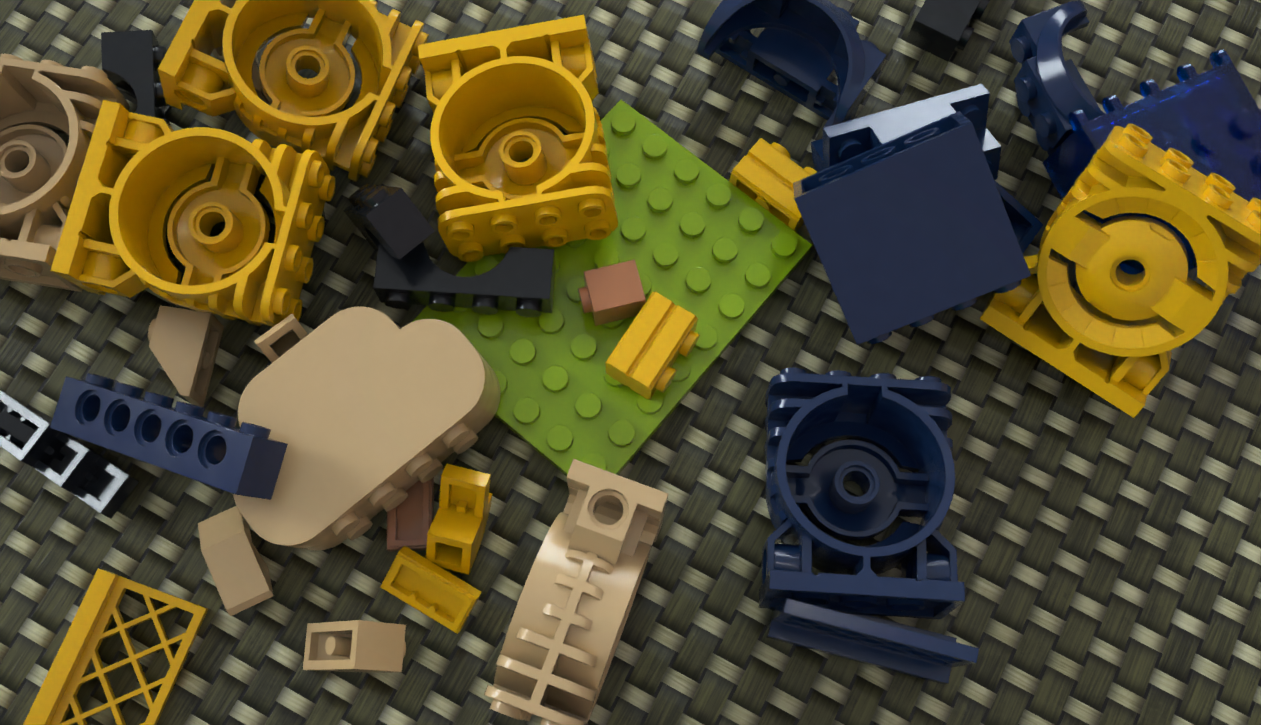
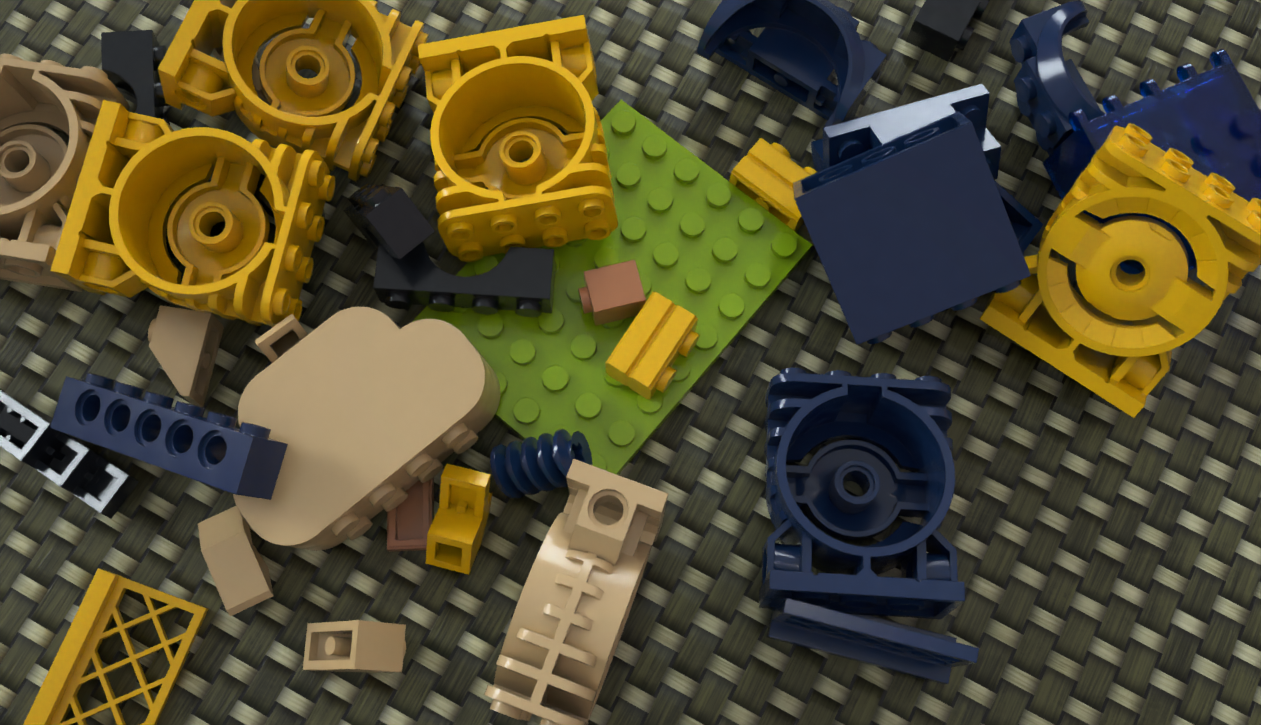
yellow plate [380,546,482,634] -> none
none -> dark blue piece [490,429,592,499]

